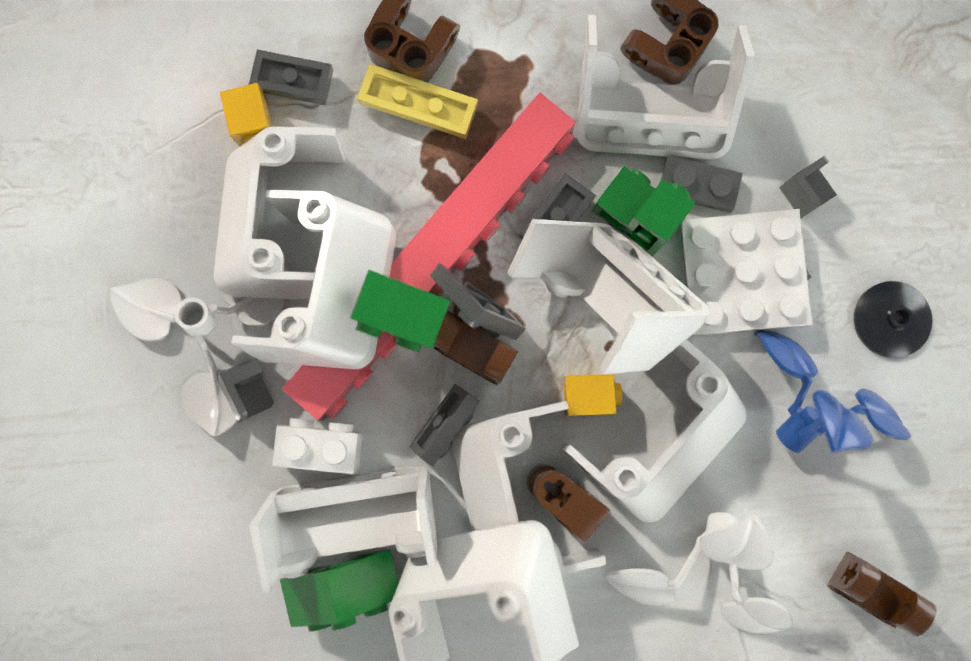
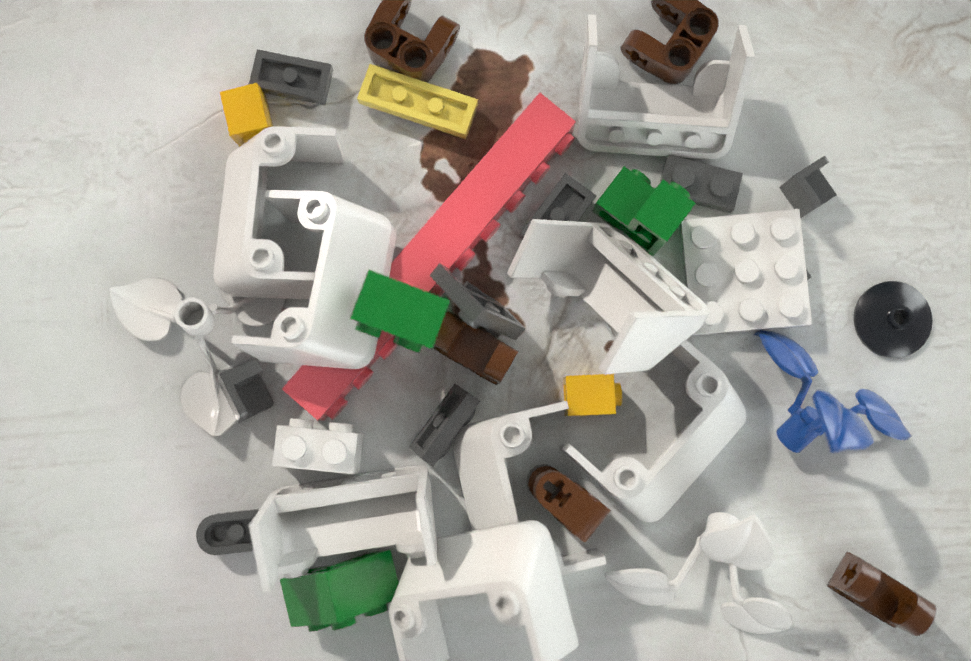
none -> dark grey plate [196,509,260,555]

